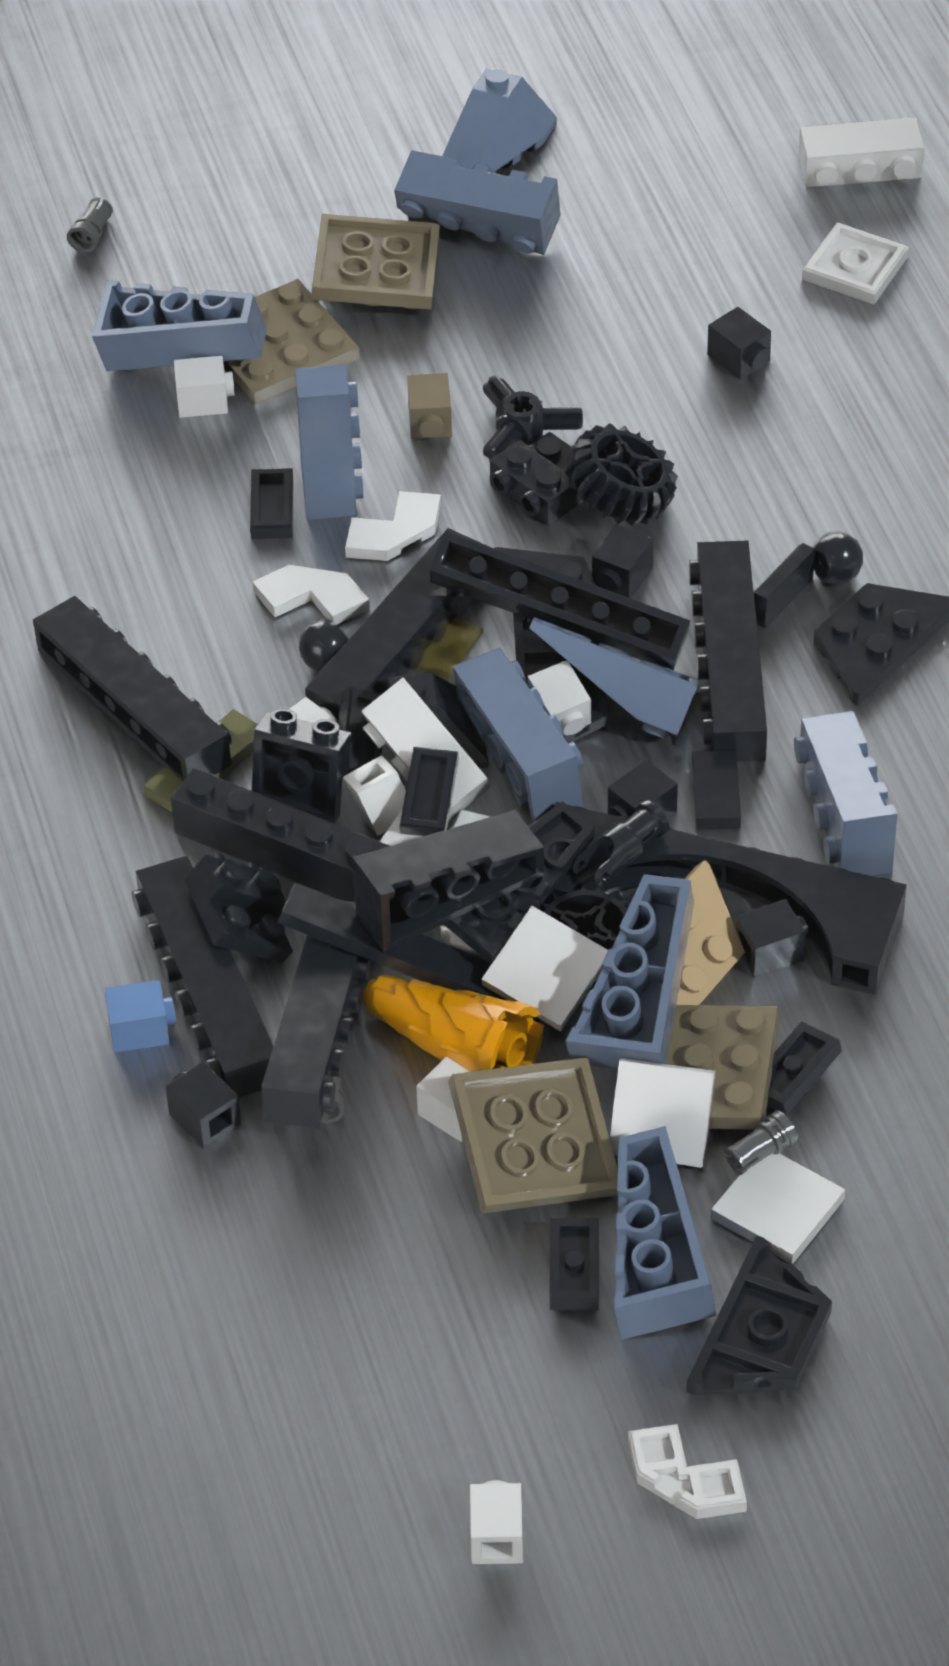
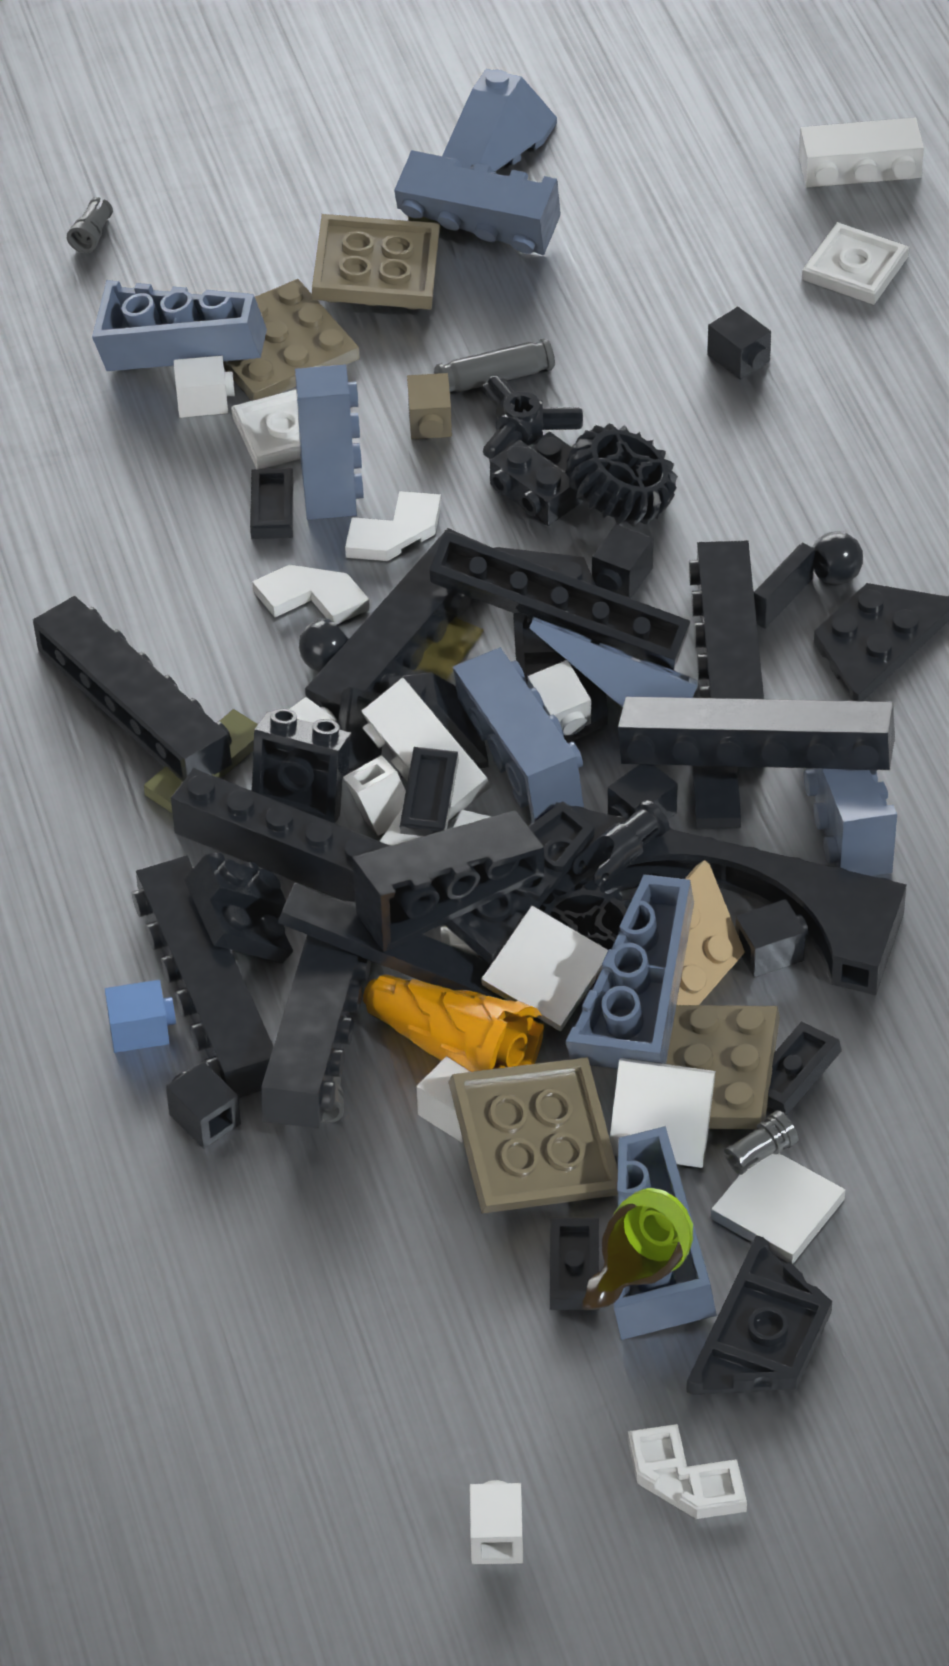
none -> white tile [231,390,301,469]
none -> dark grey axle [434,338,555,392]
none -> piece [582,1188,693,1310]
none -> black brick [618,697,895,770]

